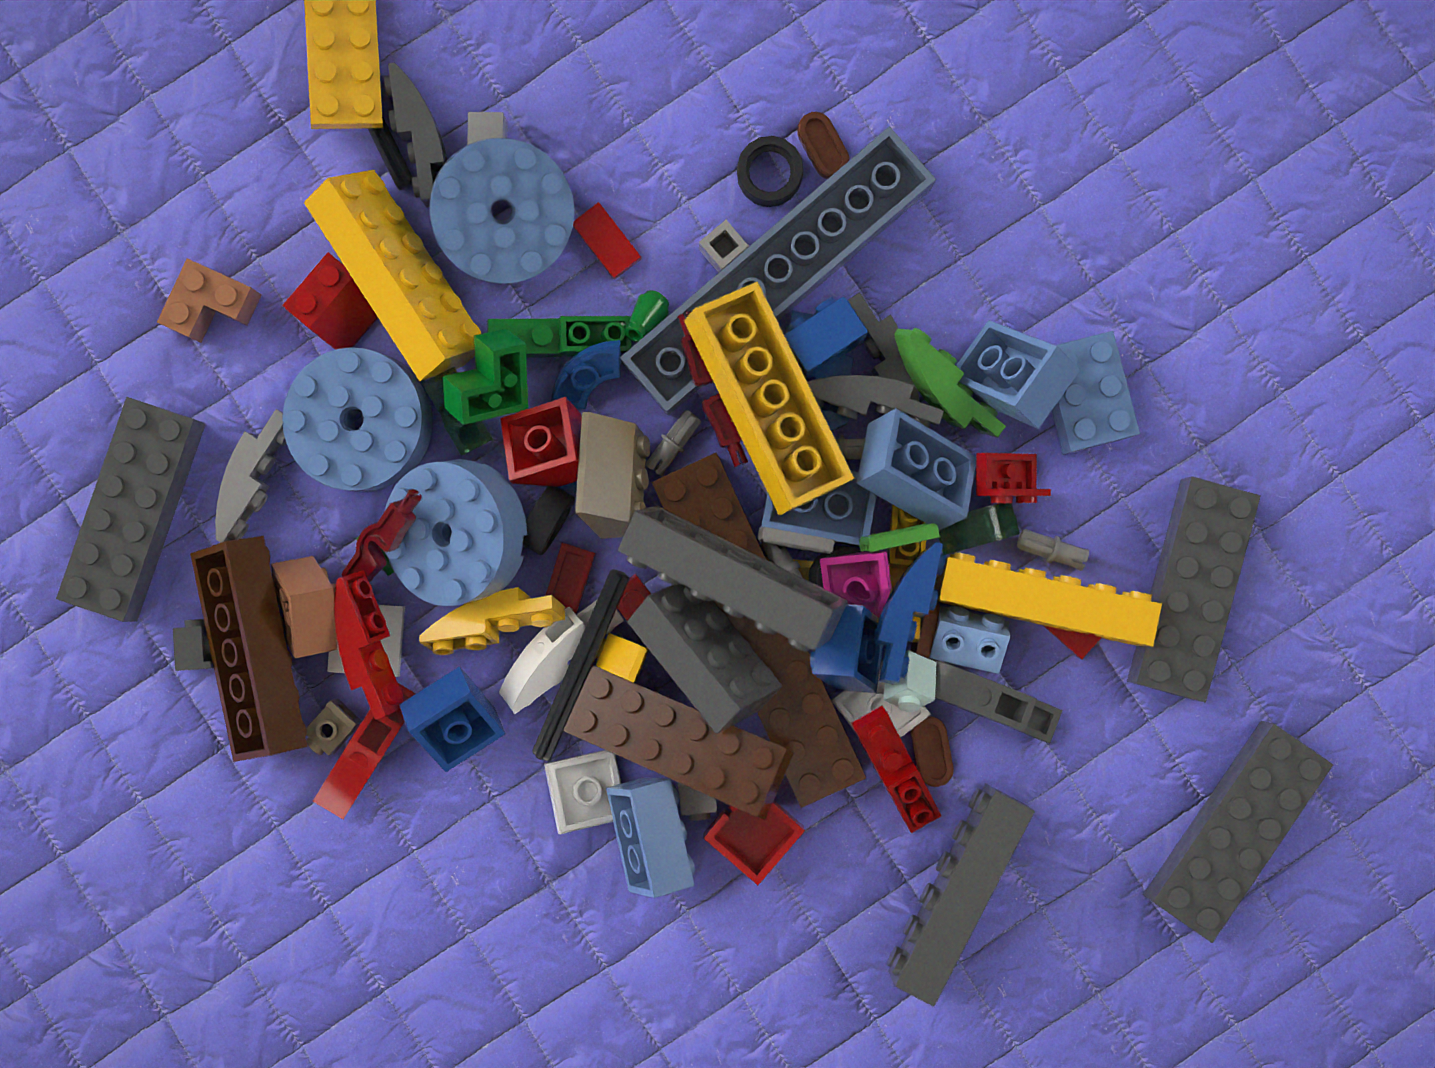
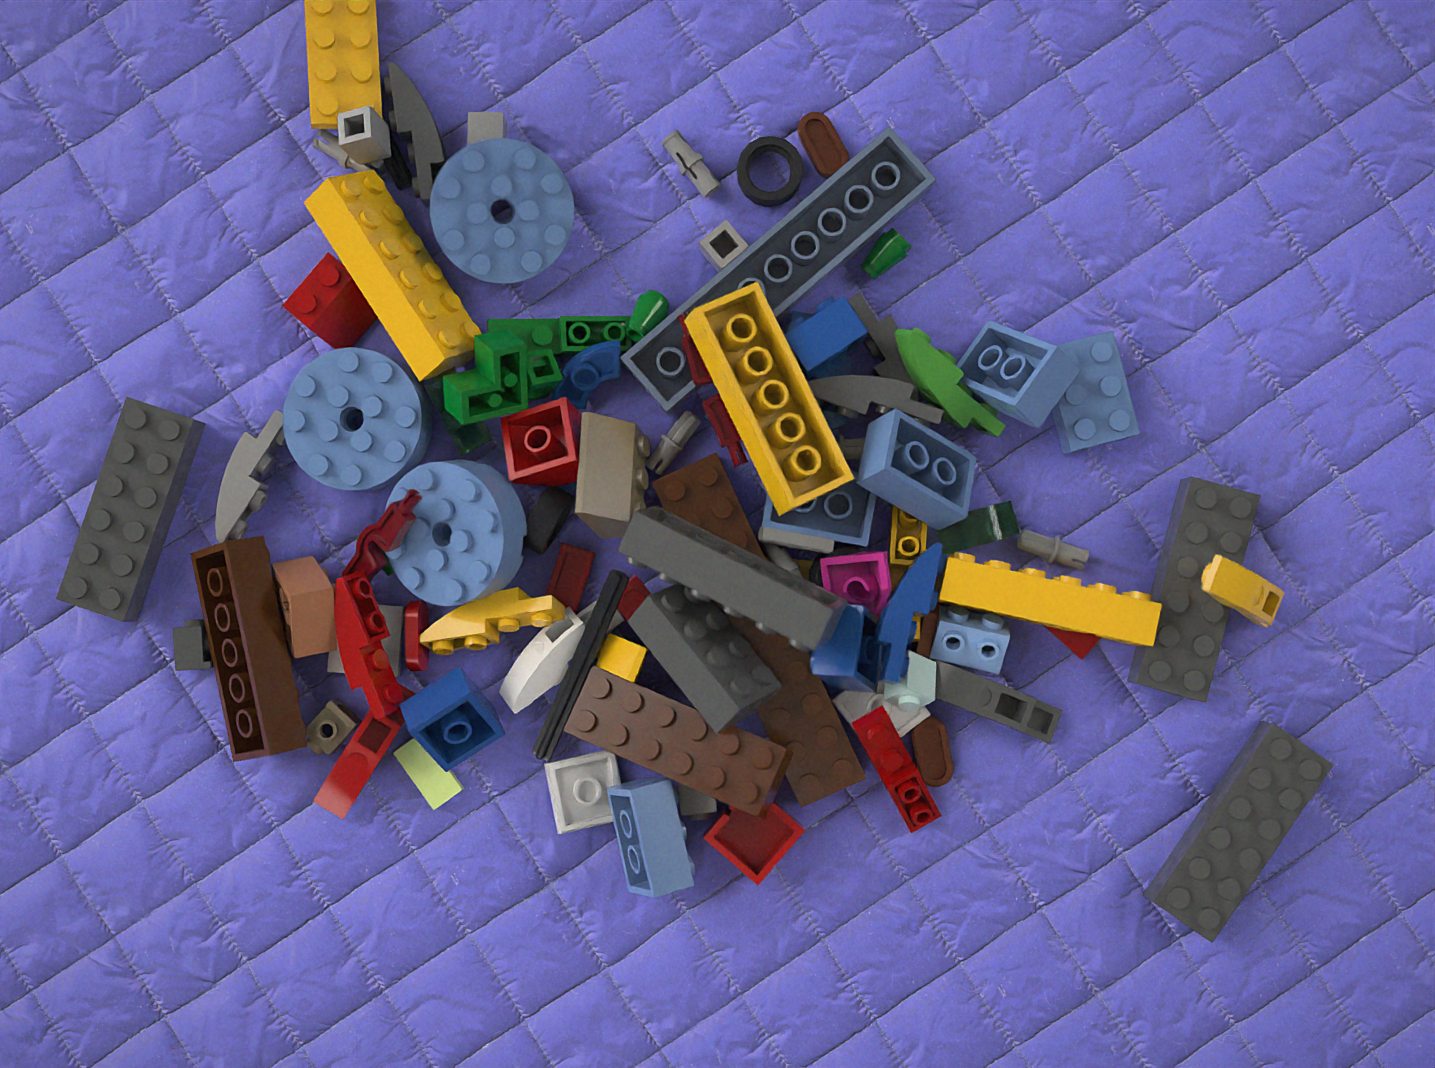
nougat brick [157,258,262,343] -> none
red tile [573,202,642,280] -> none
bright green tile [859,523,940,552] -> none
dark grey brick [887,783,1035,1007] -> none
red bracket [976,453,1051,503] -> none
none -> light grey pin [313,129,385,177]
none -> light grey brick [337,105,391,165]
none -> yellowish green tile [393,738,464,810]
none -> red tile [405,601,429,672]
none -> green brick [526,348,563,401]
none -> light grey pin [661,130,722,199]
none -> green cone [860,228,912,280]
none -> yellow slope [1202,554,1285,628]

